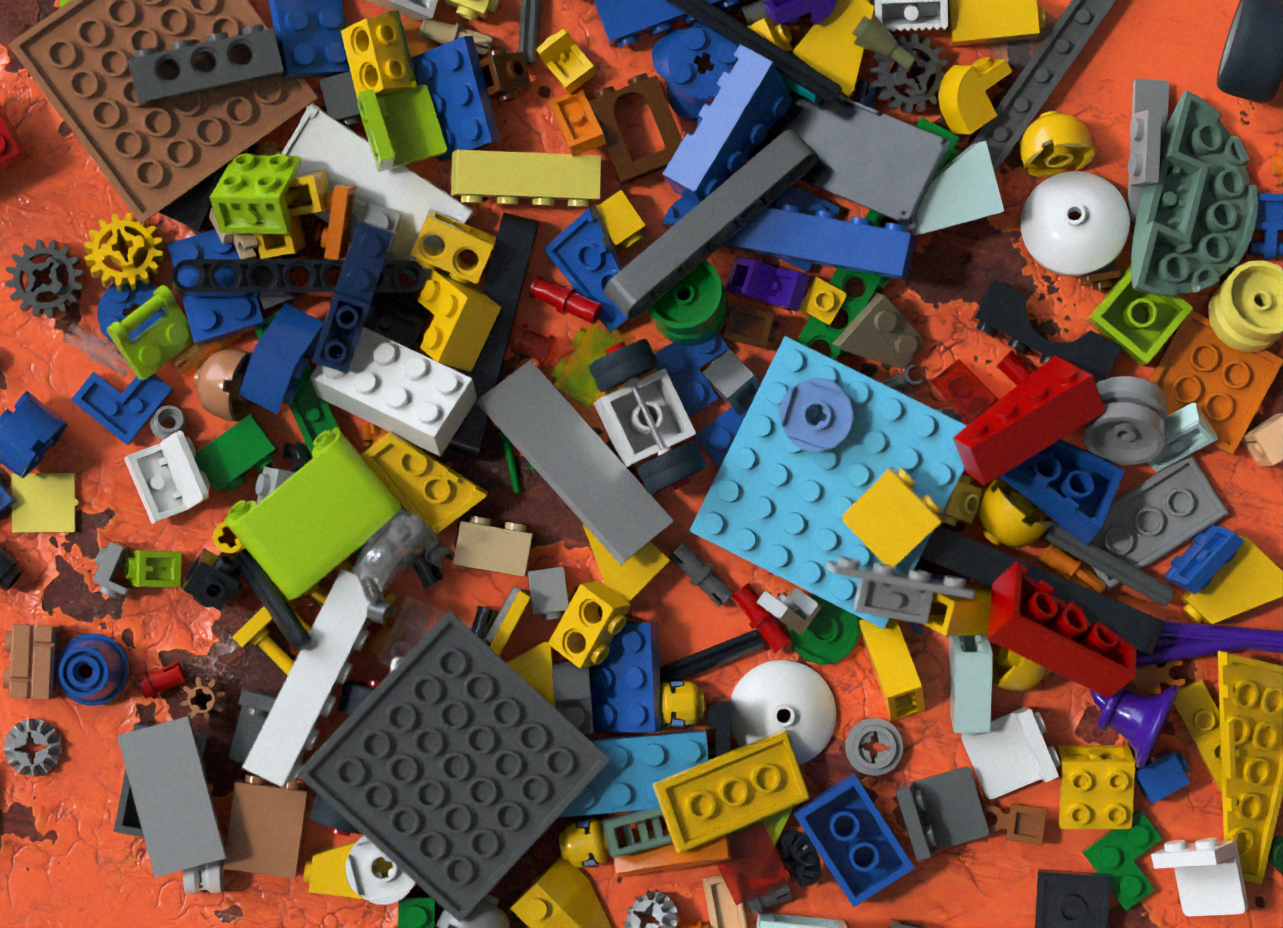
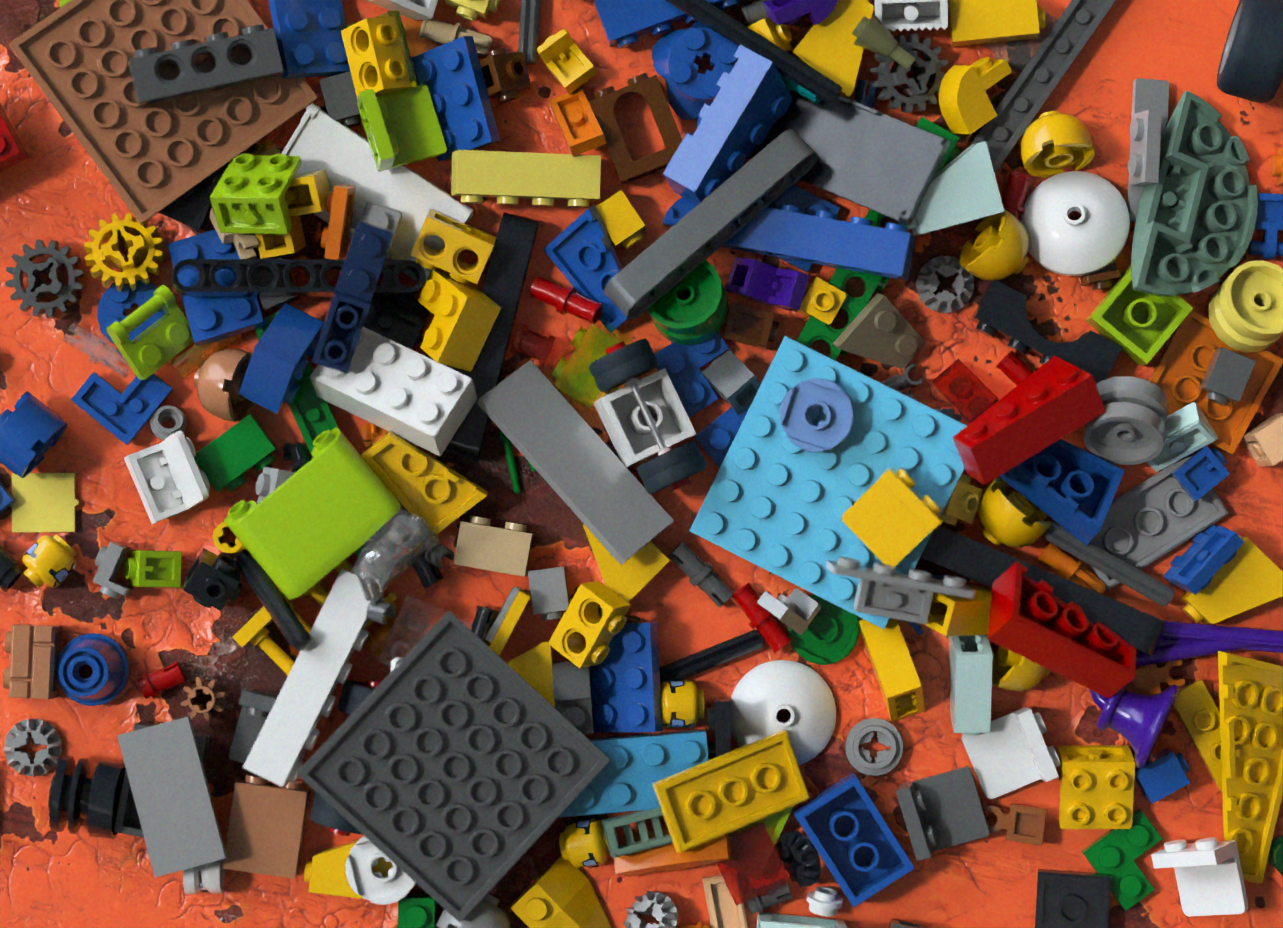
none -> yellow head [22,534,77,588]
none -> black wheel [48,755,126,839]
none -> white plate [806,886,843,917]
none -> light grey gear [916,256,974,313]
none -> yellow cylinder [959,209,1029,281]
none -> red pin [1002,172,1032,220]
none -> blue bracket [1171,446,1230,502]
none -> dark grey brick [1199,347,1256,406]

